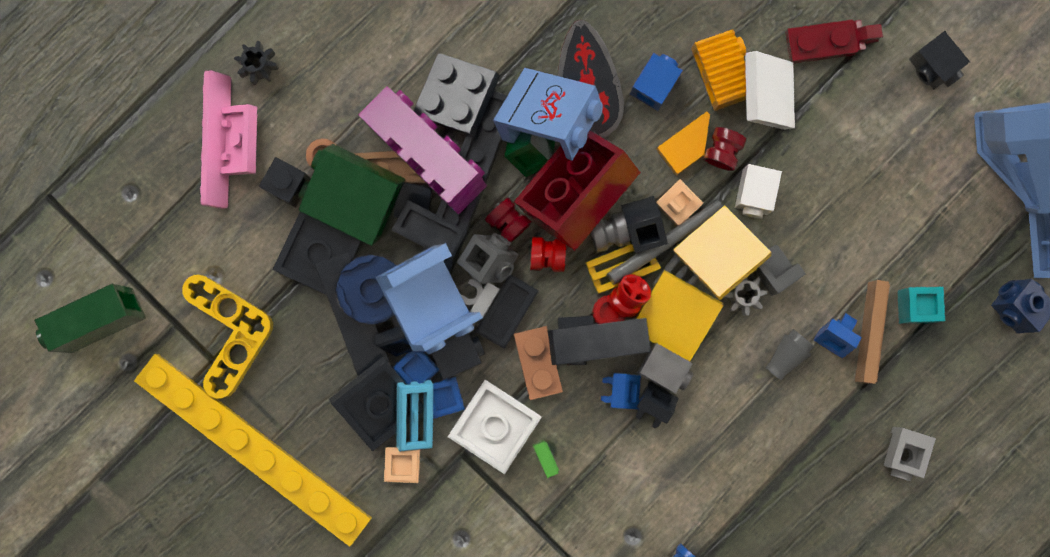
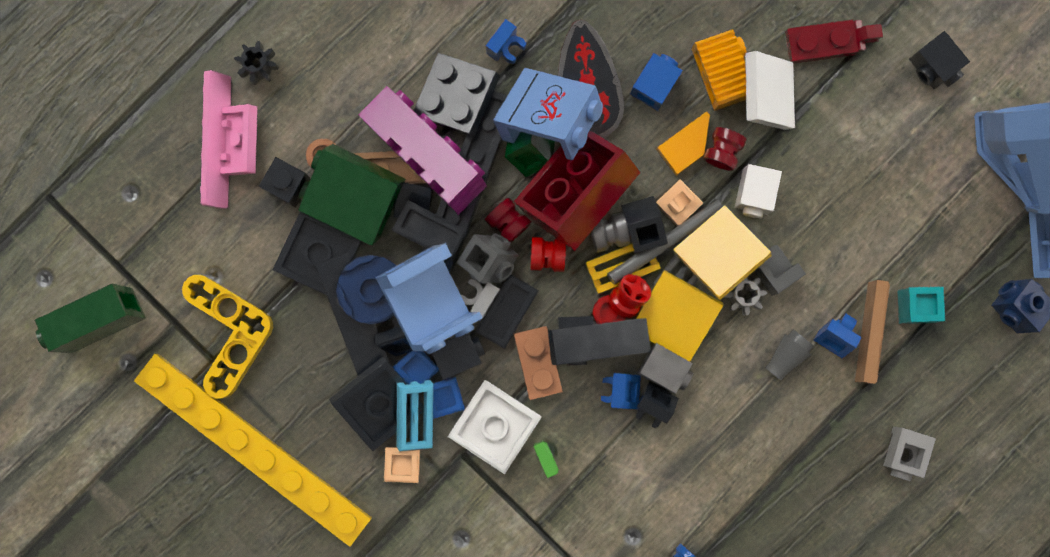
none -> blue tile [486,19,526,64]

